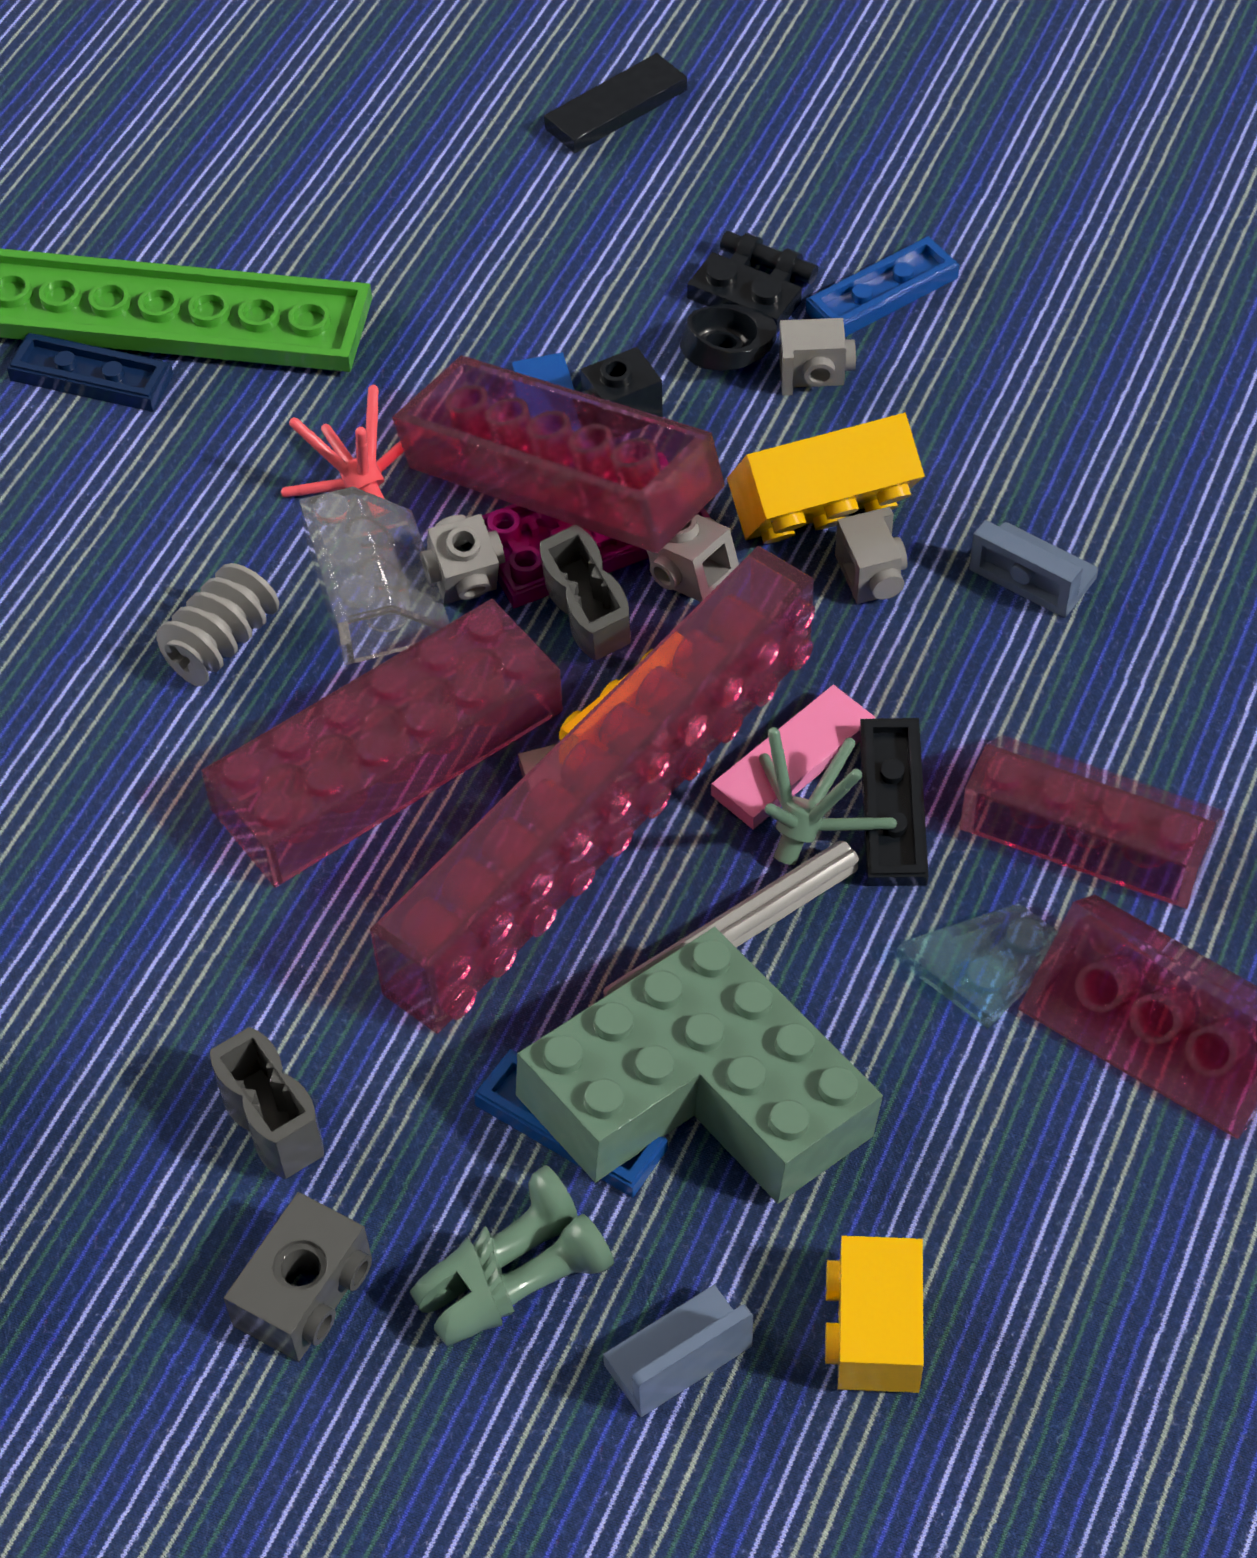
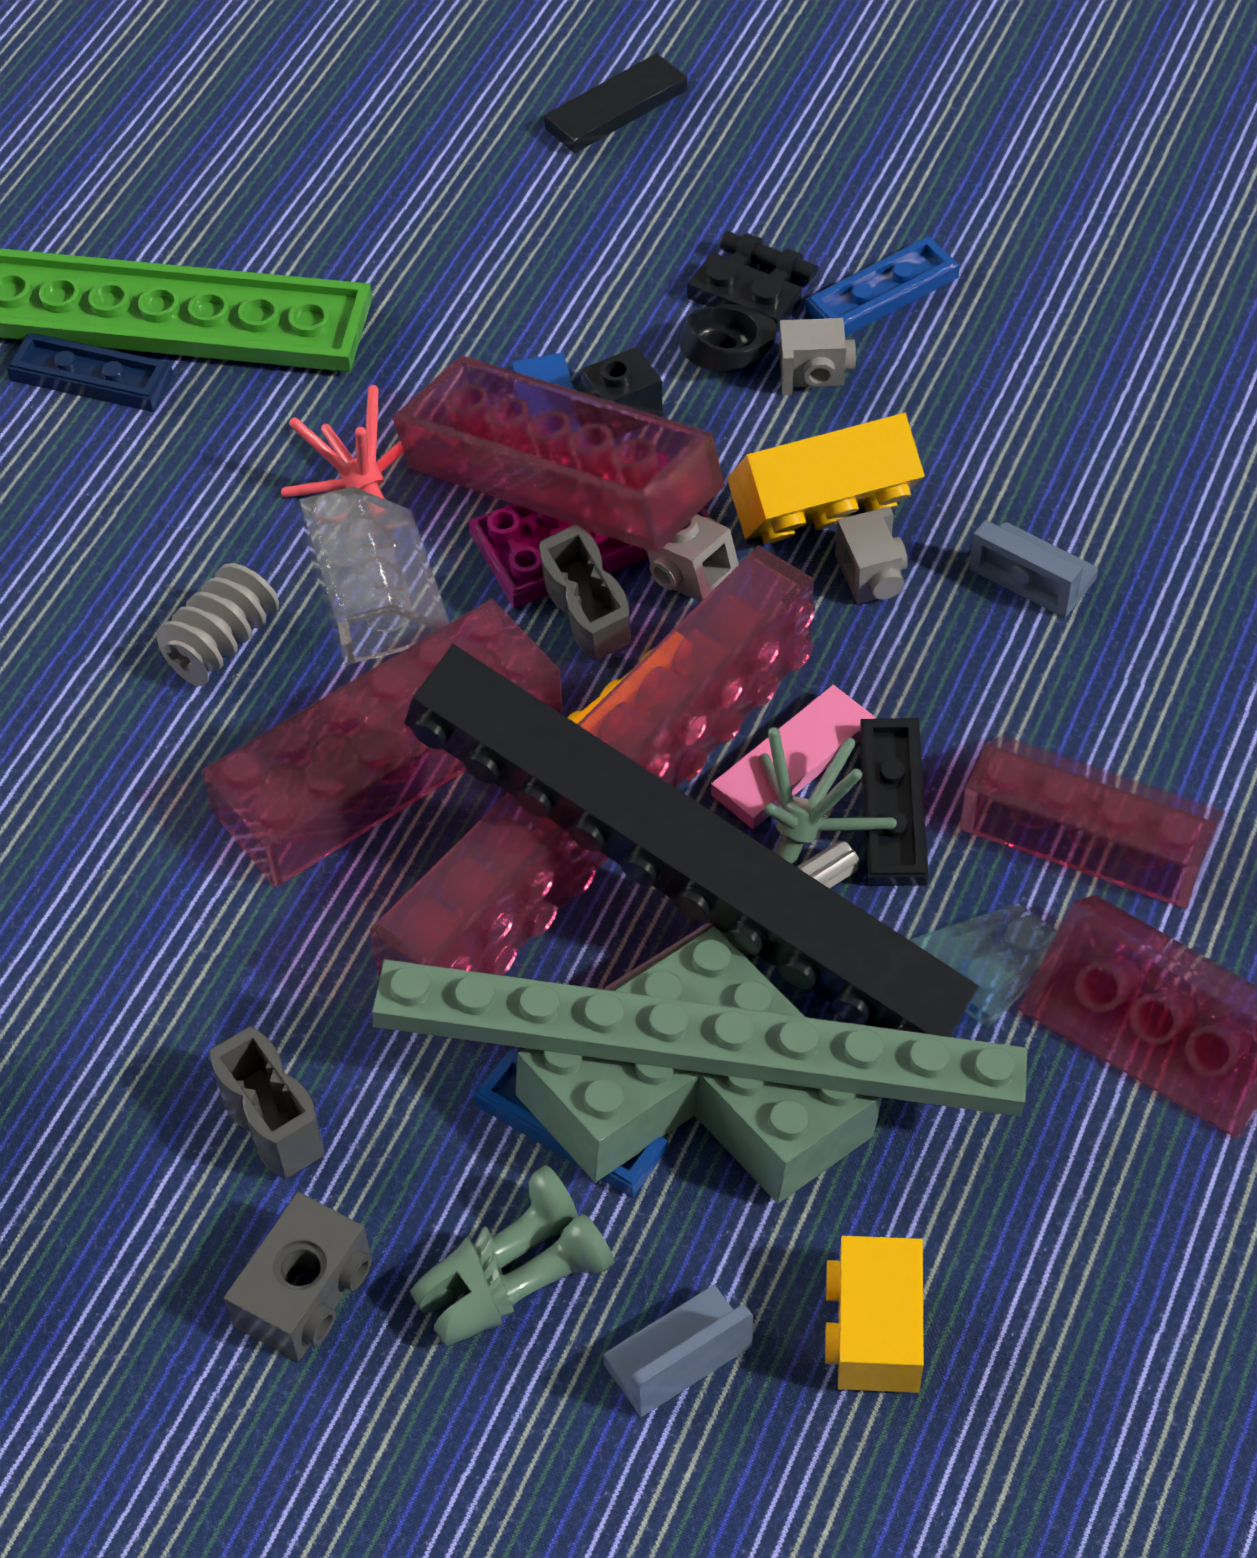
light grey brick [420,514,505,604] -> none
none -> sand green plate [372,959,1027,1117]
none -> black brick [404,644,979,1037]

